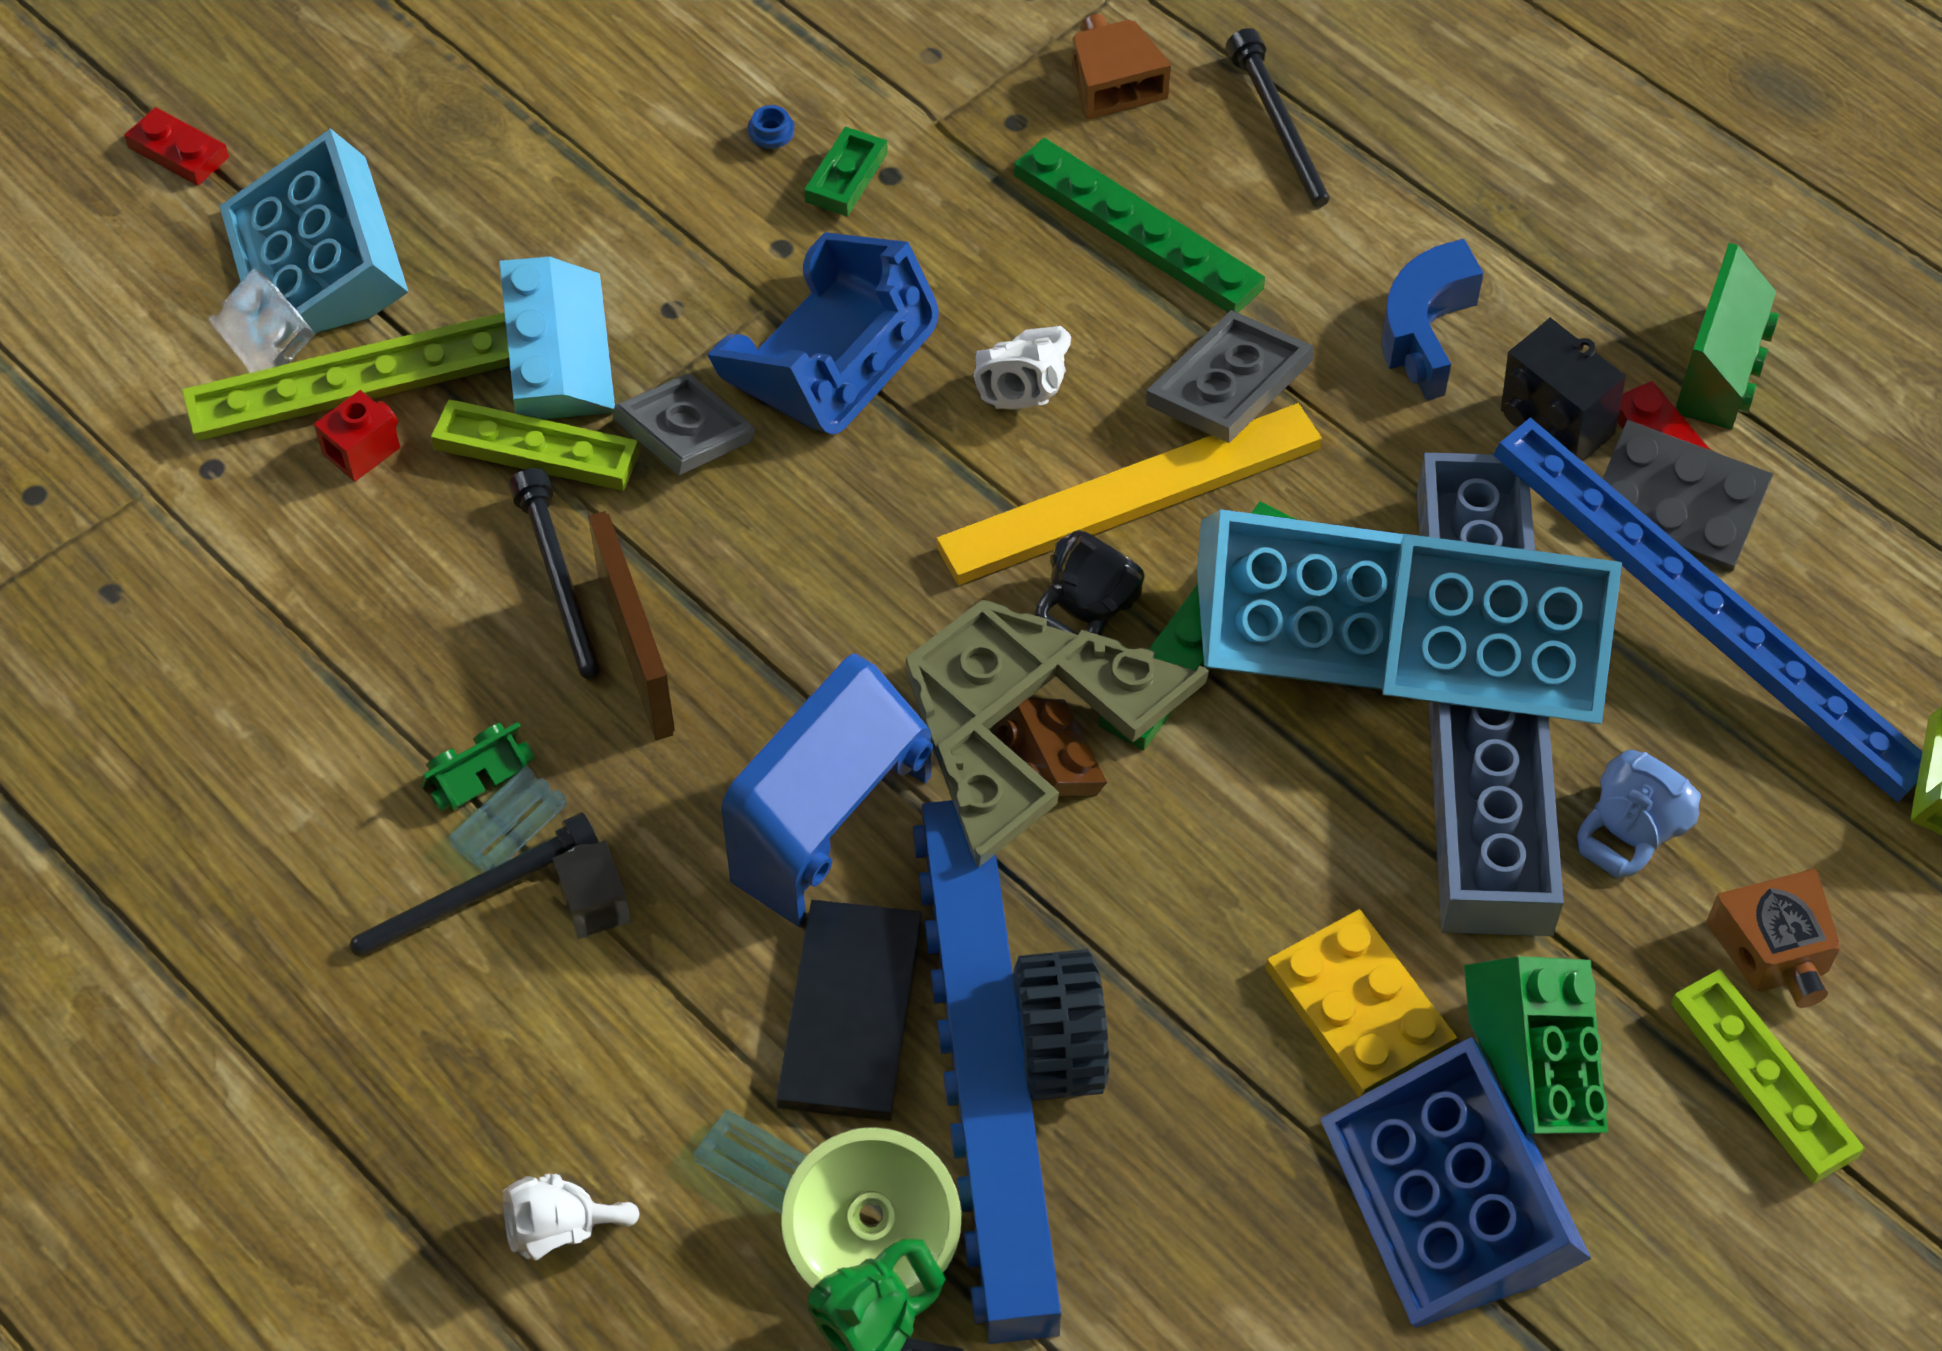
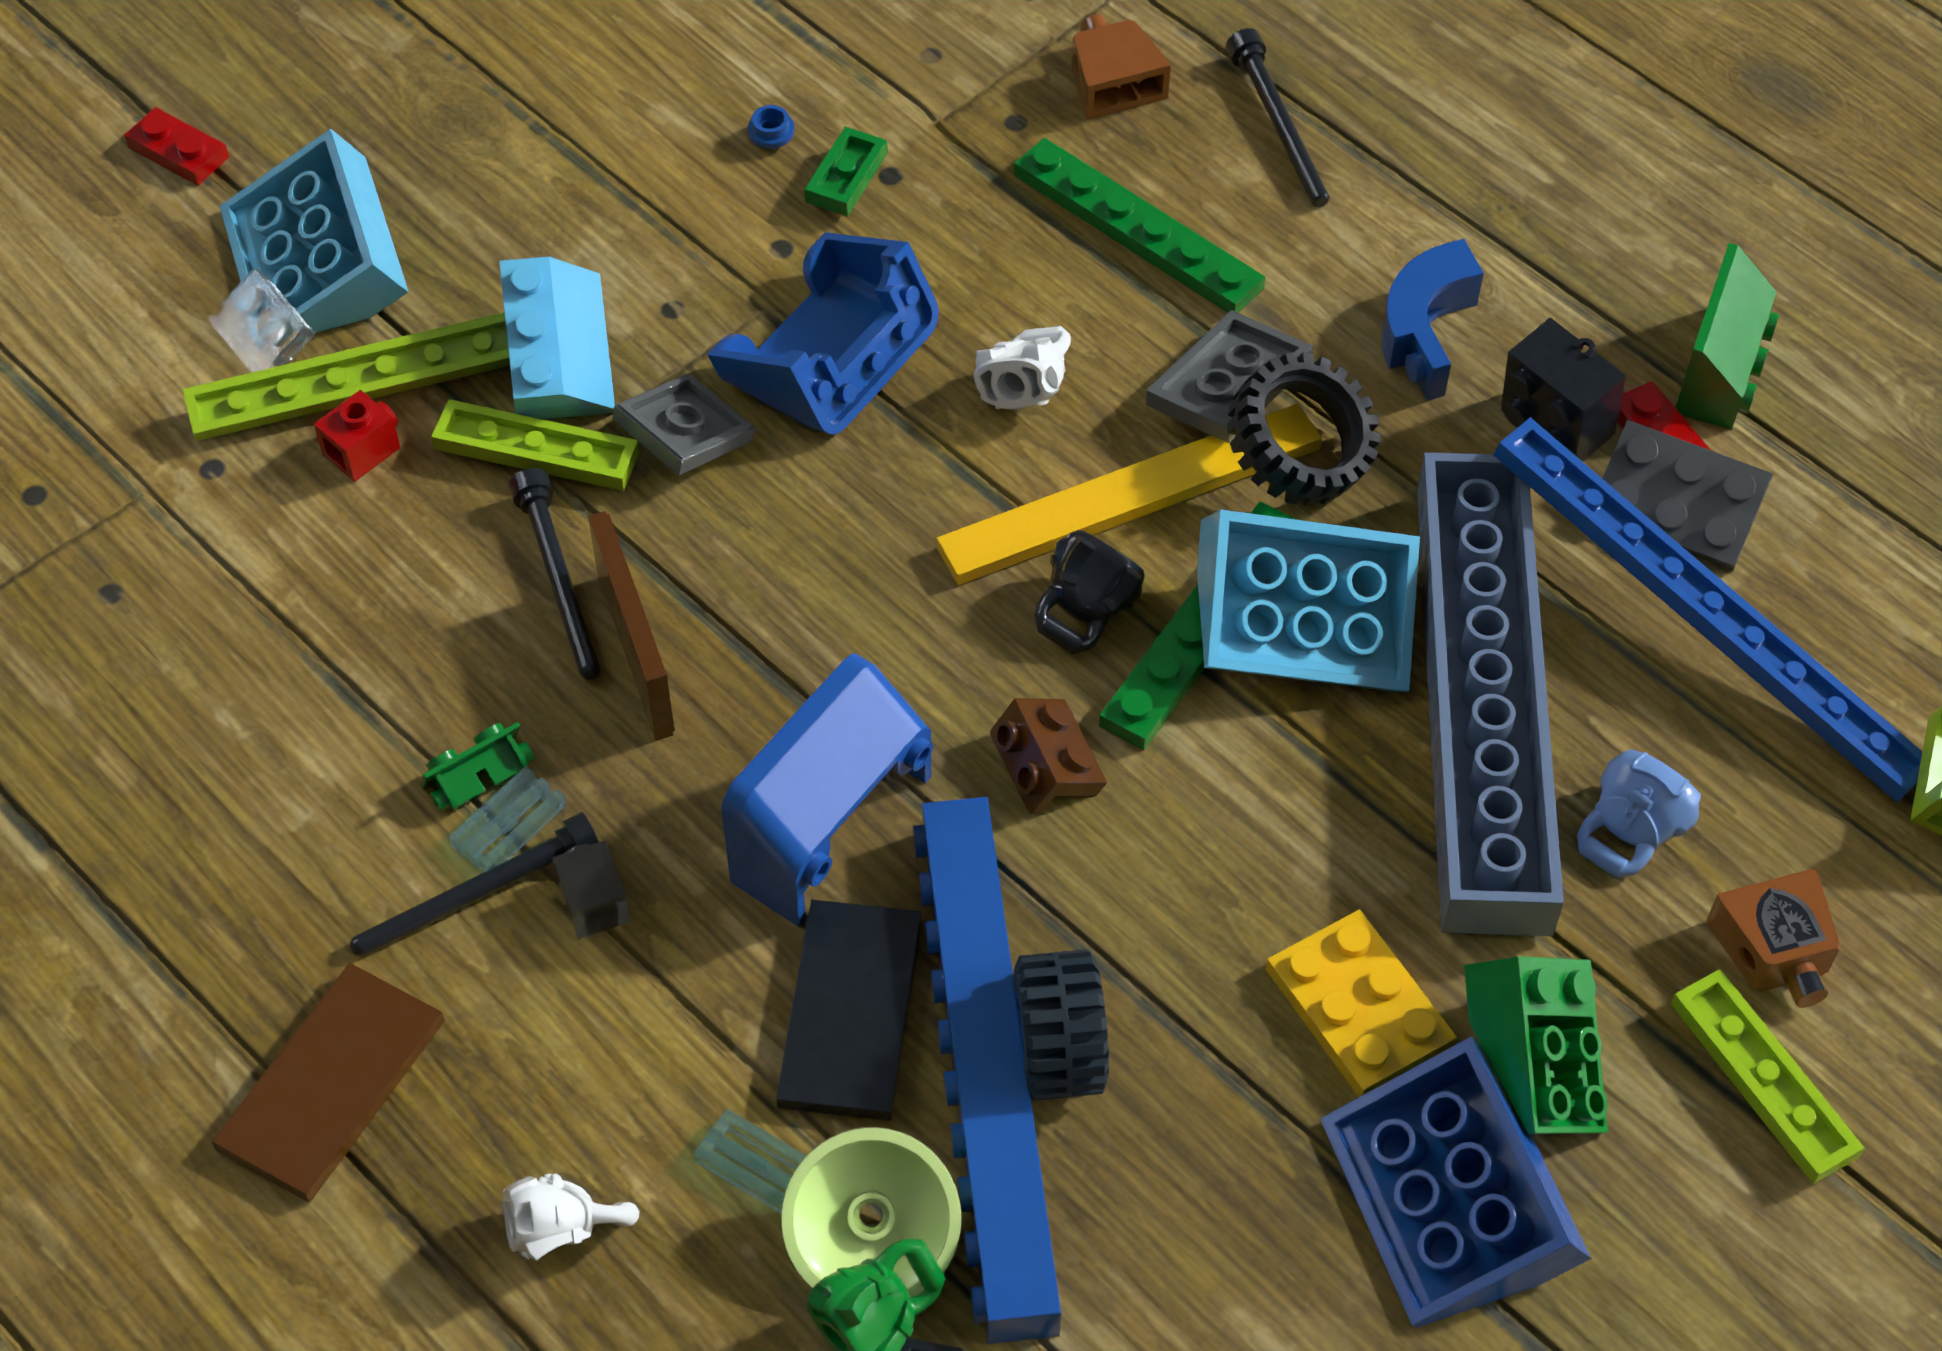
olive wing [905,599,1209,867] -> none
medium azure slope [1382,534,1622,725] -> none
none -> reddish brown tile [212,963,445,1203]
none -> black tyre [1227,352,1380,506]

